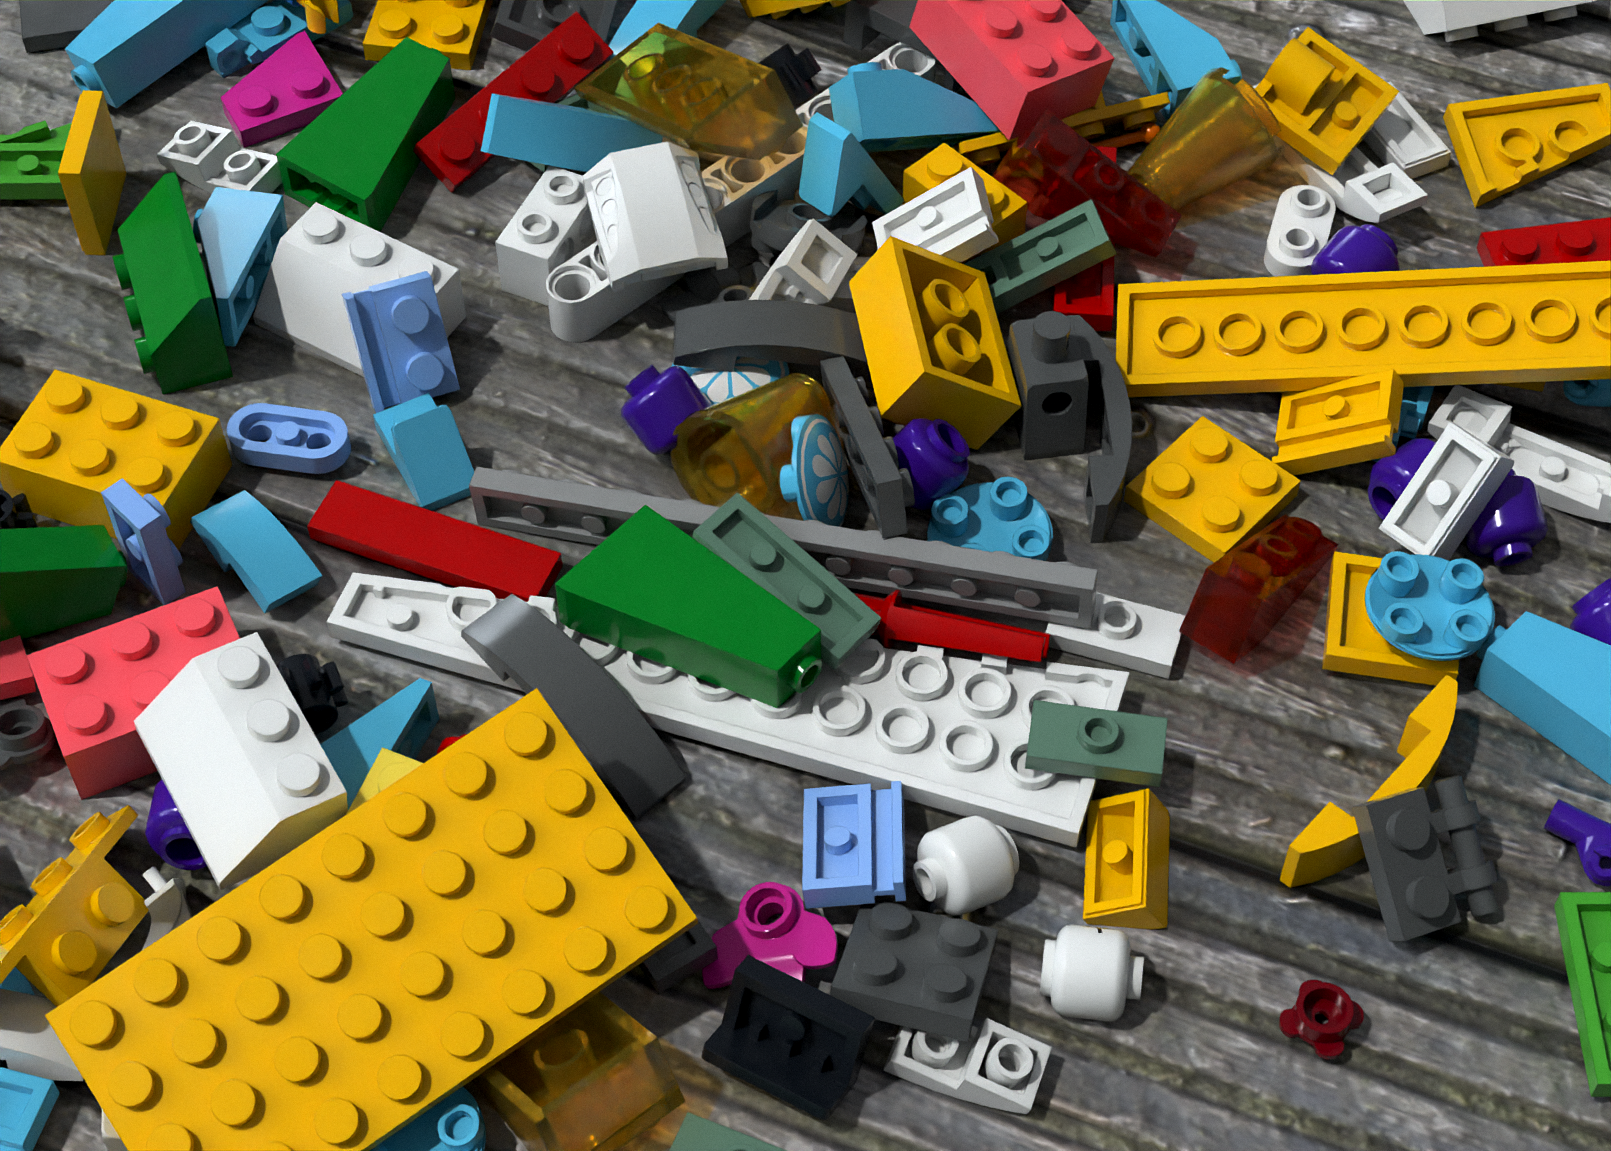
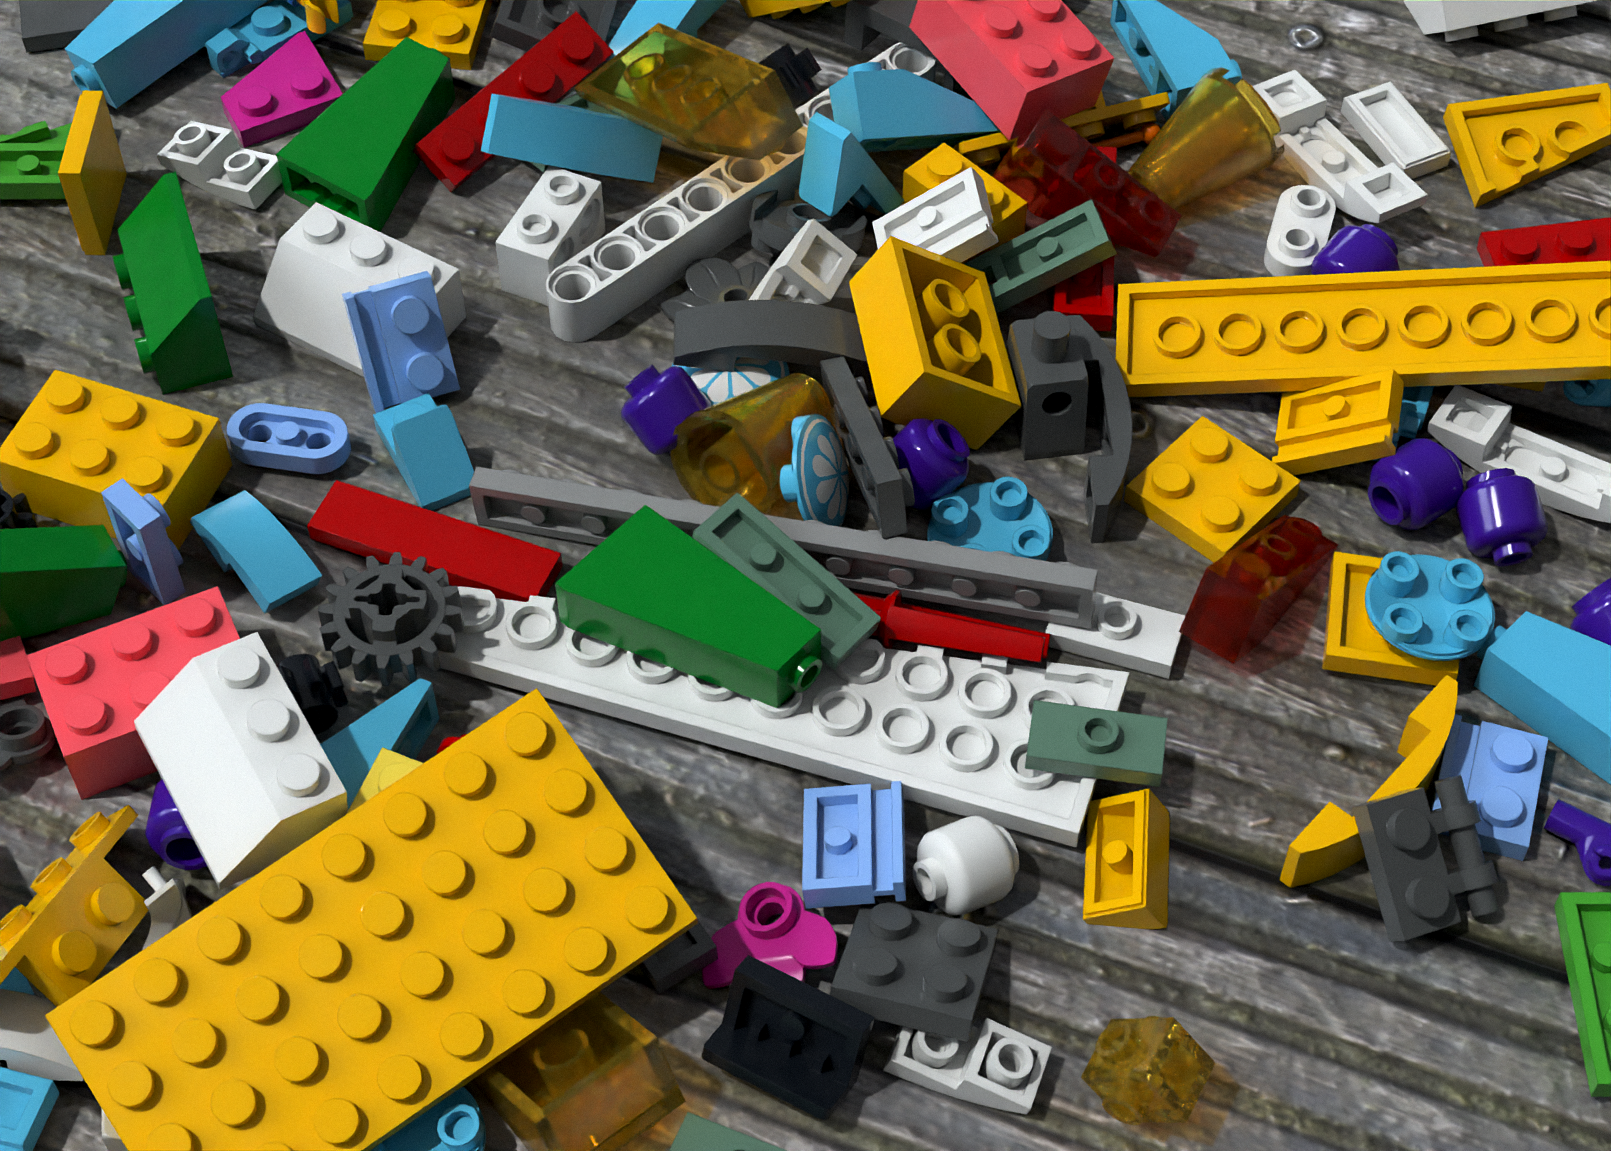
medium azure slope [193,187,287,347] -> none
dark grey slope [461,594,686,822] -> none
white slope [583,141,728,292] -> none
white head [1040,925,1144,1022] -> none
yellow plate [1241,27,1399,176] -> none
dark red plate [1279,980,1364,1059] -> none
white slope [1379,422,1515,560] -> none
none -> dark grey gear [318,552,464,686]
none -> clear yellow brick [1081,1016,1216,1125]
none -> light blue plate [1430,714,1548,861]

